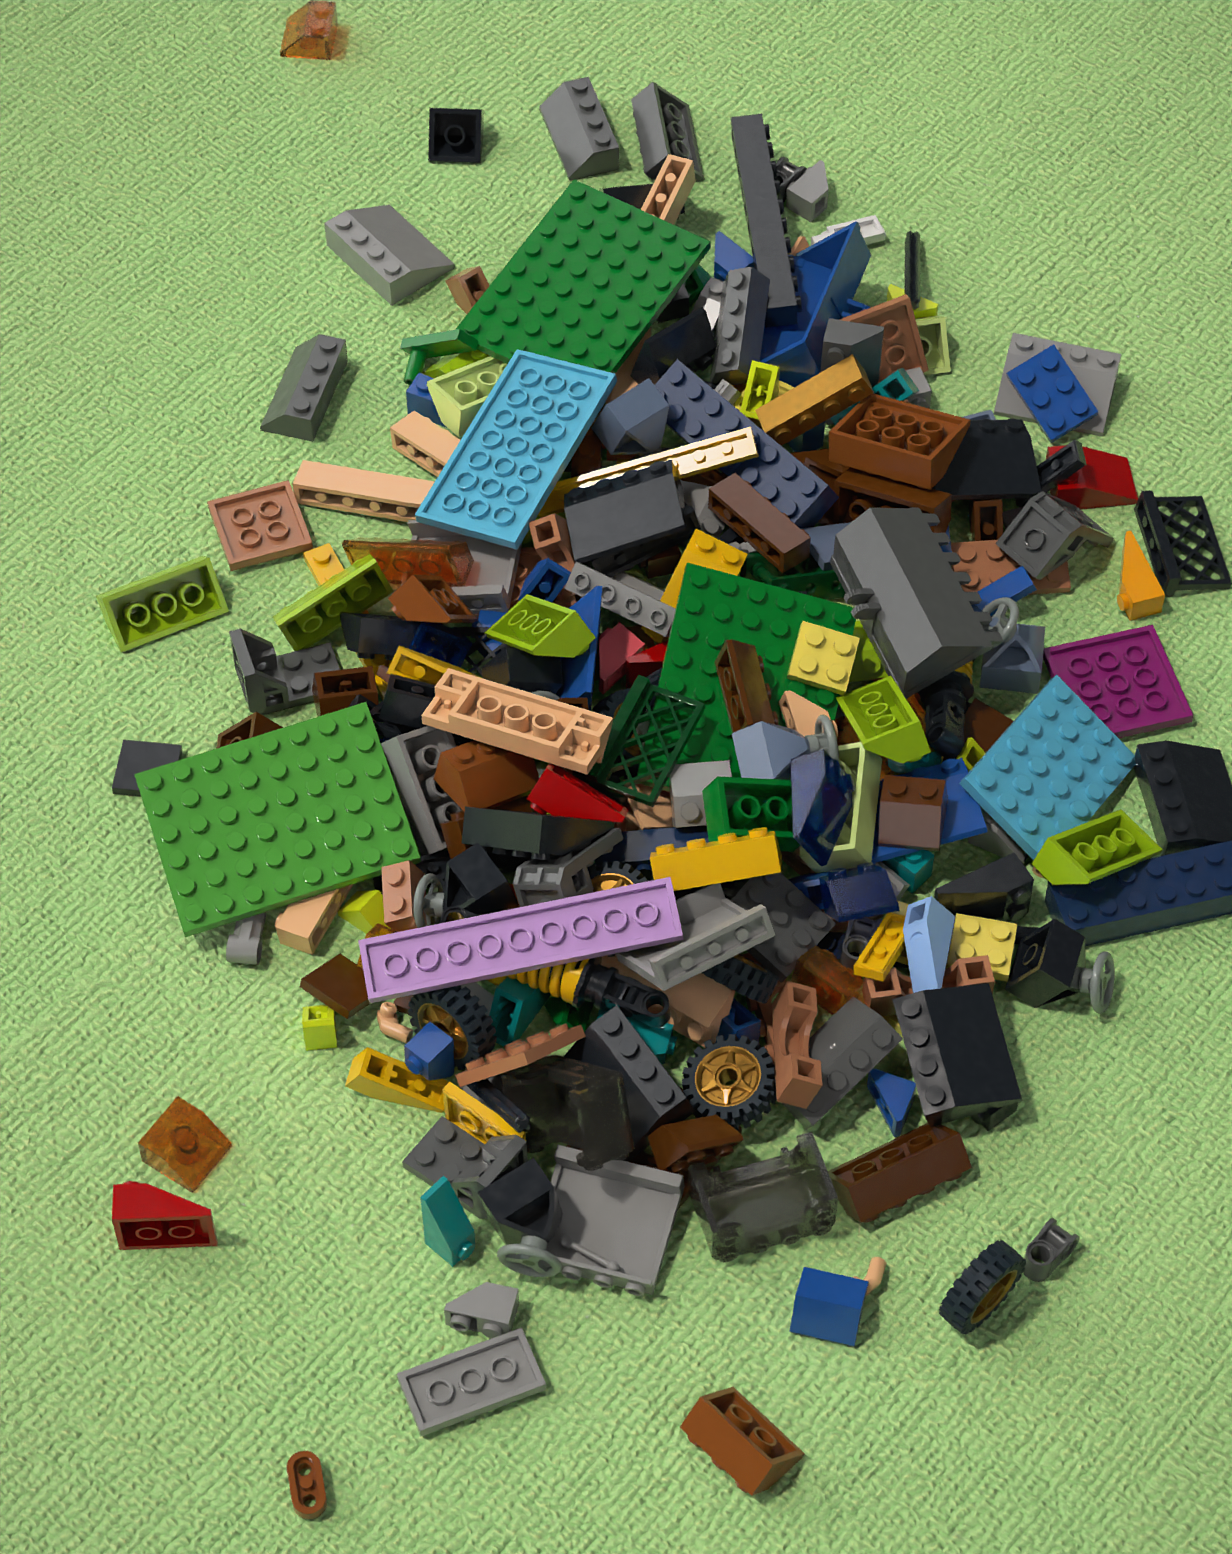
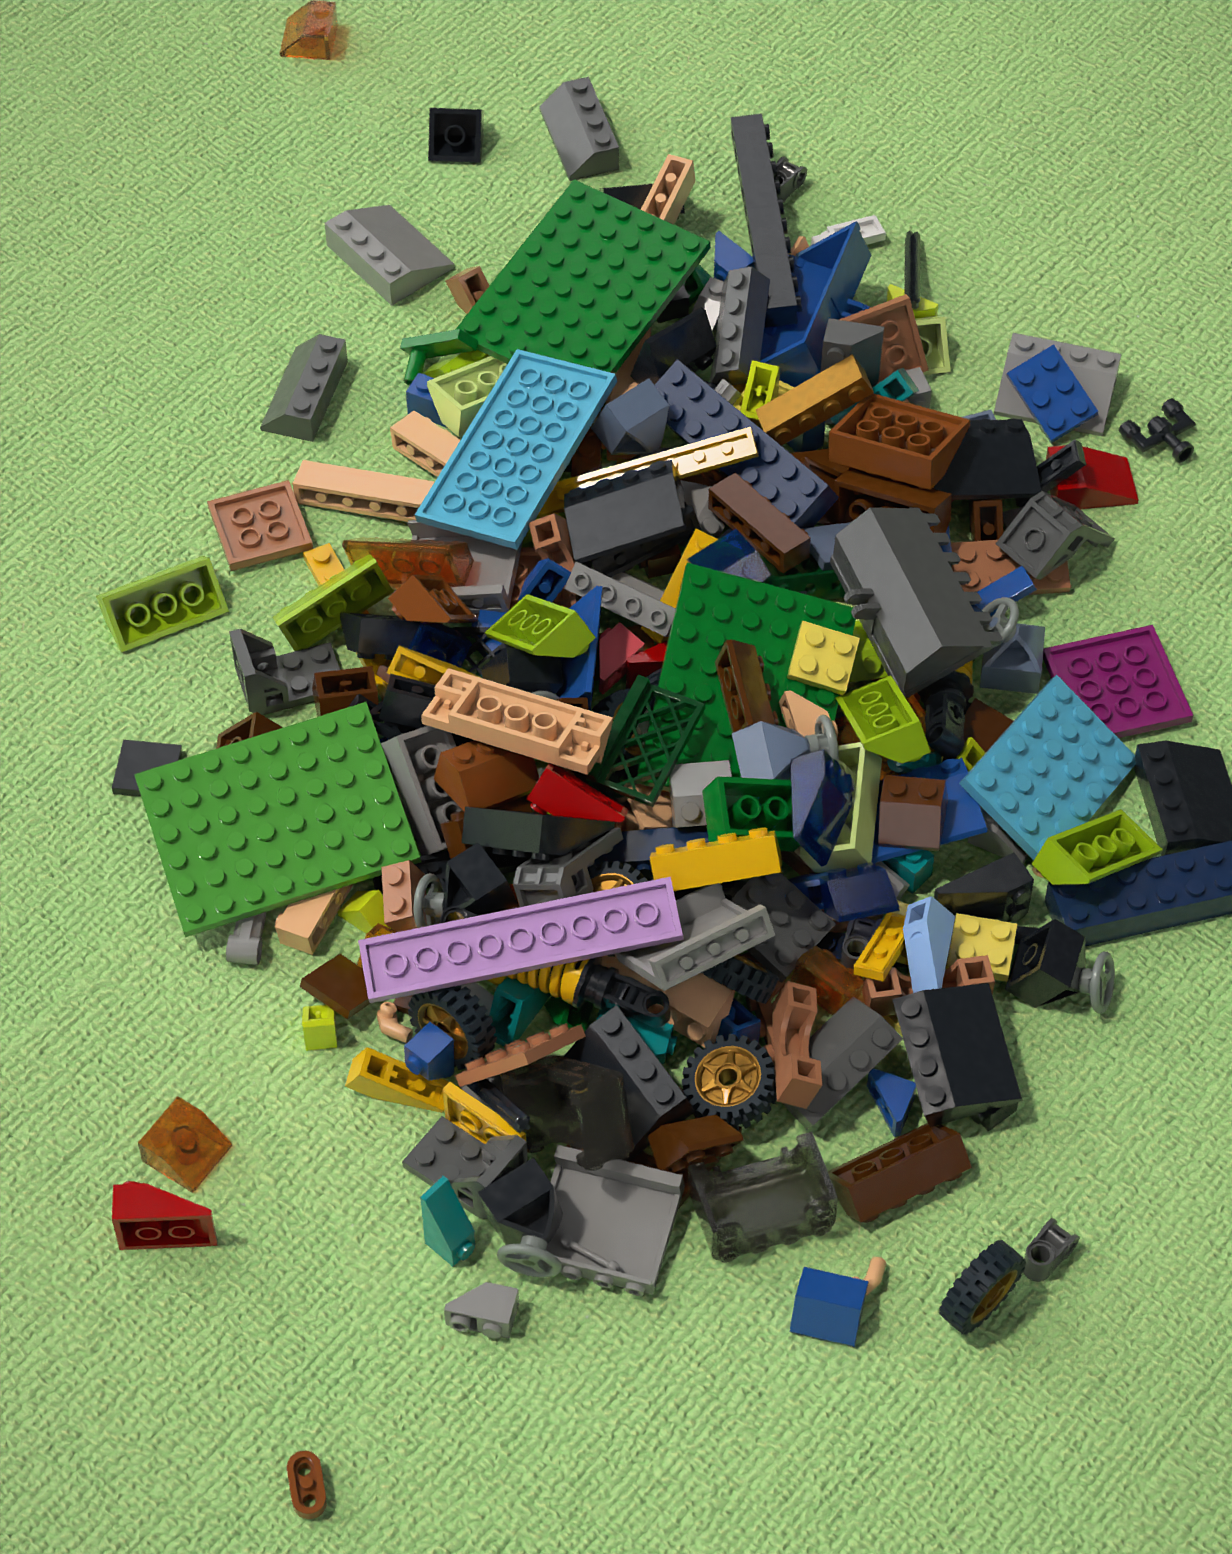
light grey plate [397,1327,546,1436] -> none
dark grey slope [631,82,704,182] -> none
dark orange slope [680,1387,805,1496] -> none
light grey slope [786,160,828,222] -> none
light orange slope [1117,530,1165,621] -> none
black fence [1134,491,1232,597] -> none
none -> clear blue slope [686,529,771,582]
none -> black piece [1119,398,1196,463]

